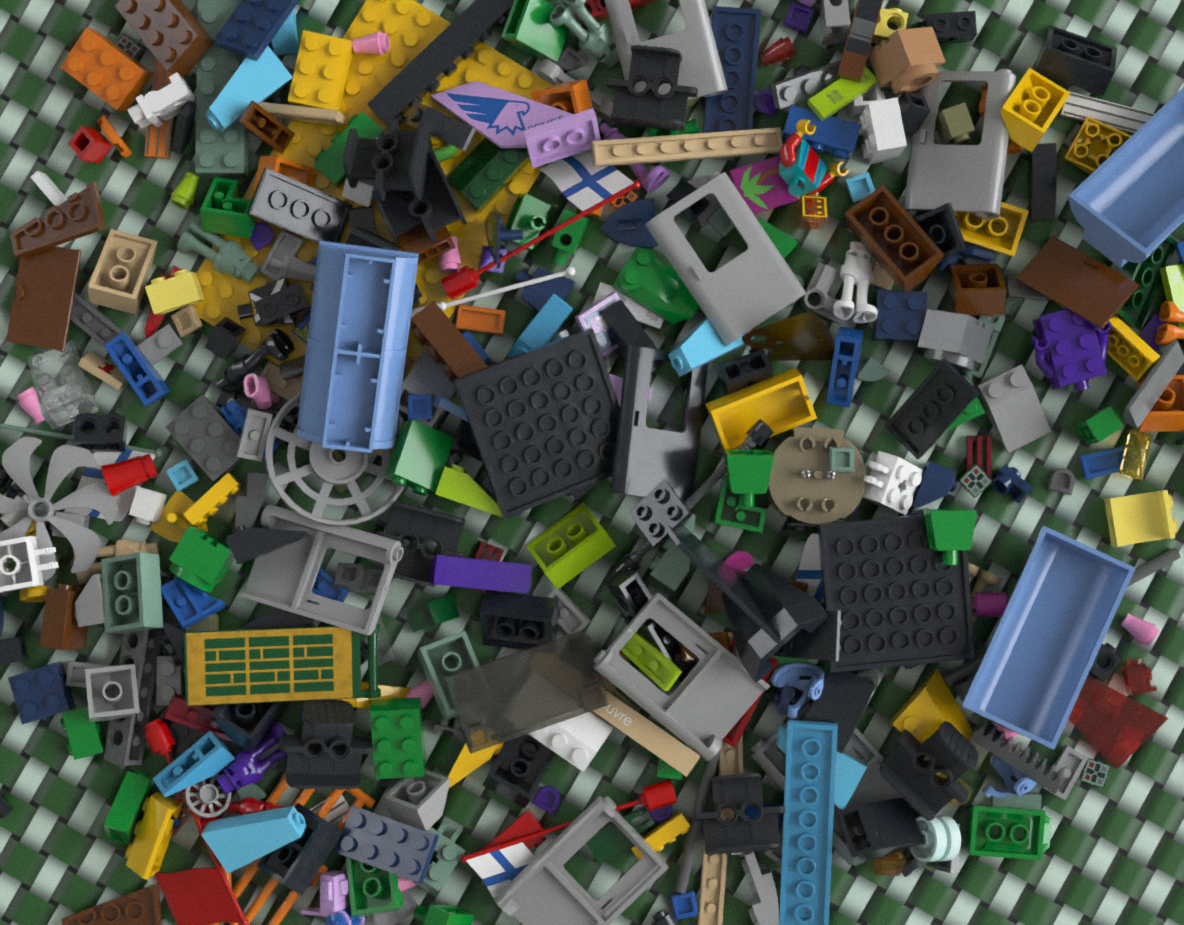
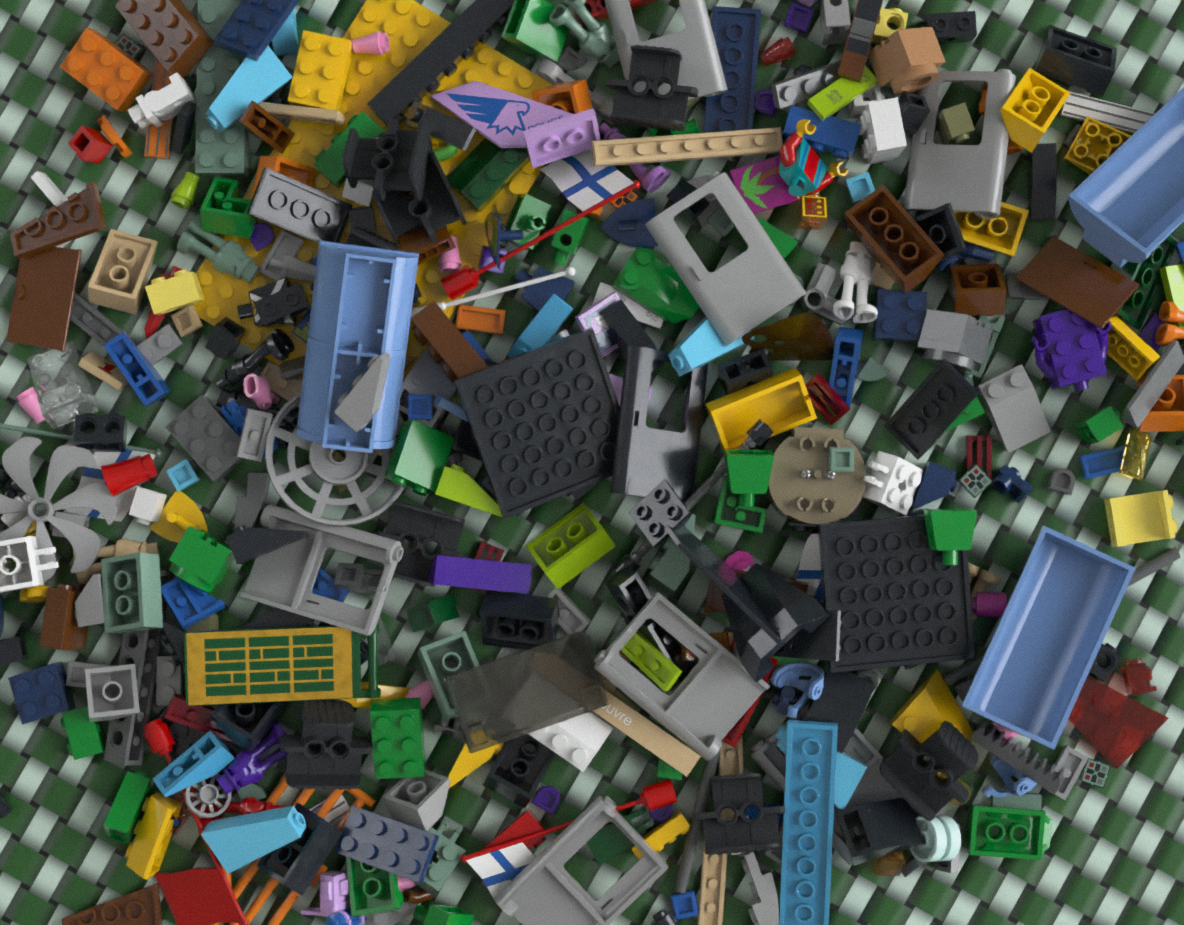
yellow piece [183,473,242,526] -> none
bright pink cone [1121,613,1159,646] -> none
none -> light grey slope [334,352,391,432]
none -> reddish brown arm [402,888,434,904]
none -> dark red tile [805,373,850,426]

